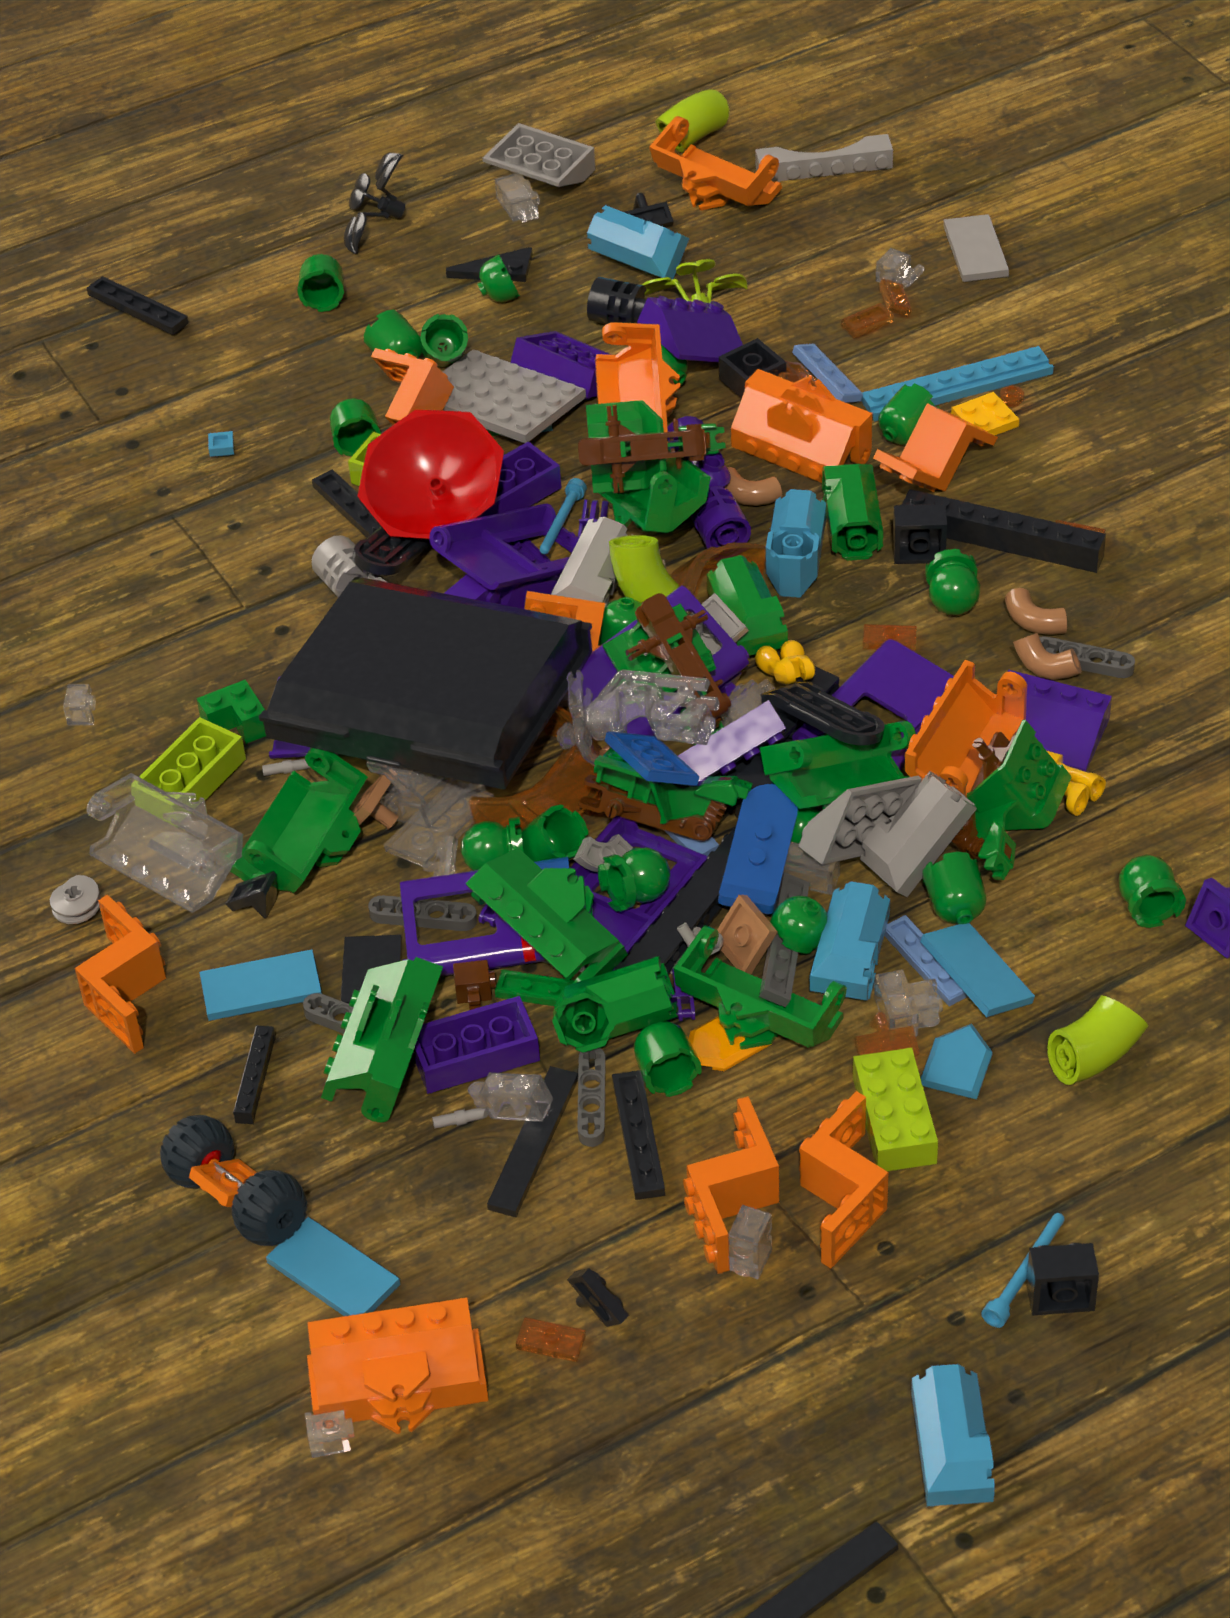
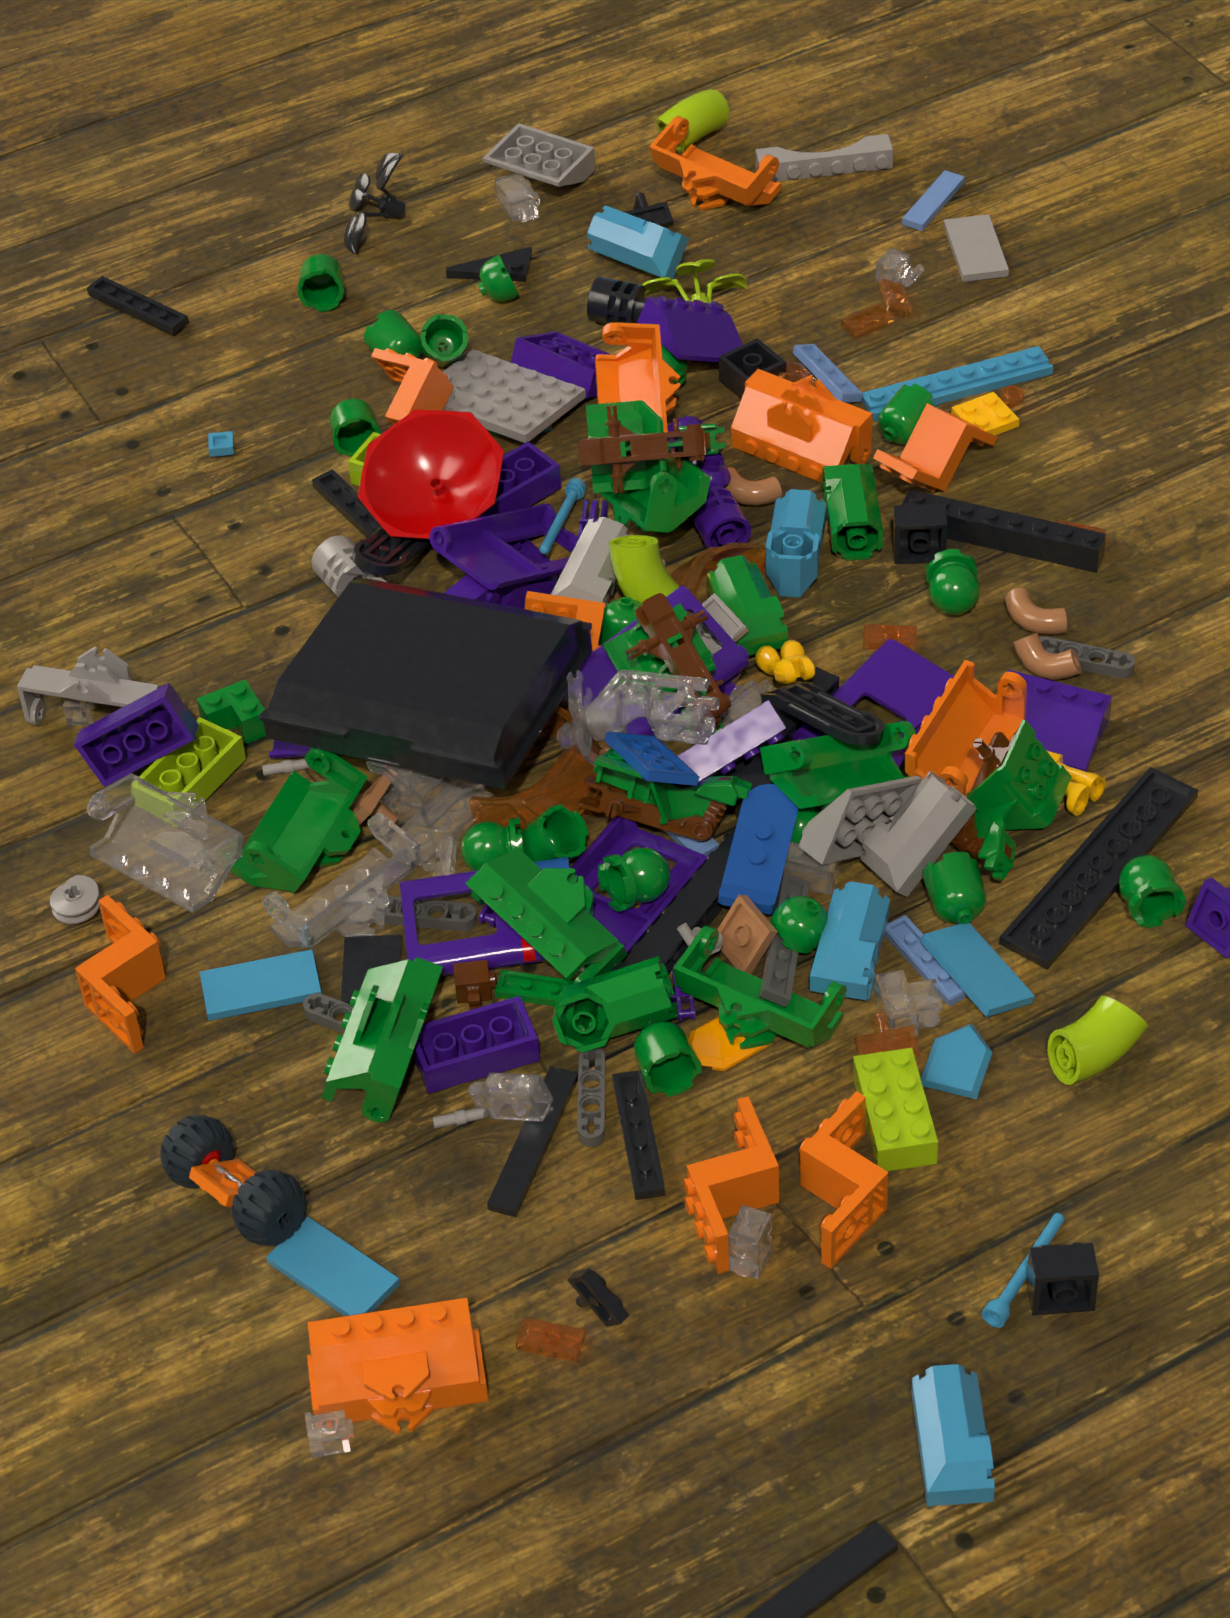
black slope [225,871,277,919] -> none
black piece [233,1025,276,1125] -> none
light grey tile [573,834,633,872] -> none
none -> light grey piece [17,647,175,726]
none -> dark purple brick [74,683,199,787]
none -> clear piece [262,813,420,947]
none -> medium blue tile [902,170,965,231]
none -> black plate [999,767,1199,969]

